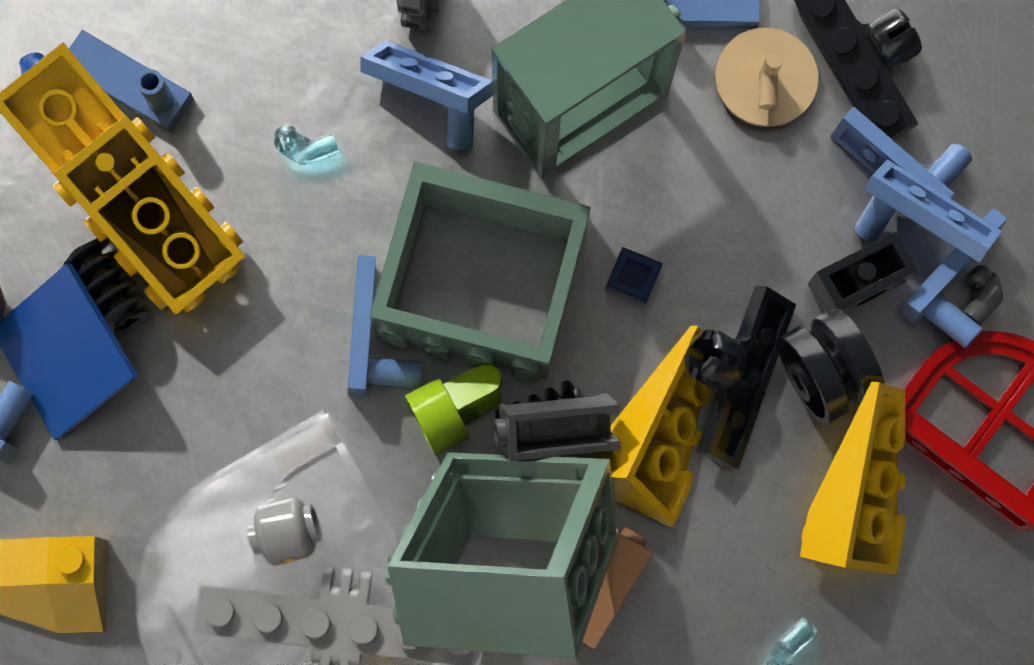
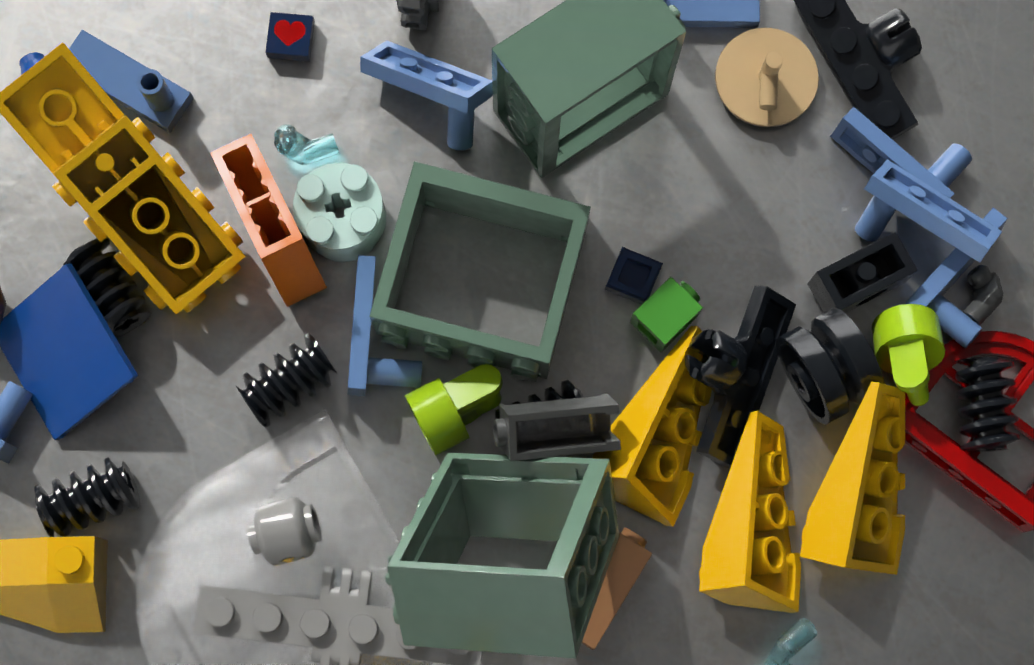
none -> black piece [34,457,140,537]
none -> orange brick [210,134,327,307]
none -> black piece [236,333,337,428]
none -> dark blue tile [265,12,315,62]
none -> light aqua brick [293,163,386,262]
none -> bright green brick [630,277,703,353]
none -> yellow wedge [699,411,801,613]
none -> lime piece [871,304,945,406]
none -> black piece [955,357,1020,452]

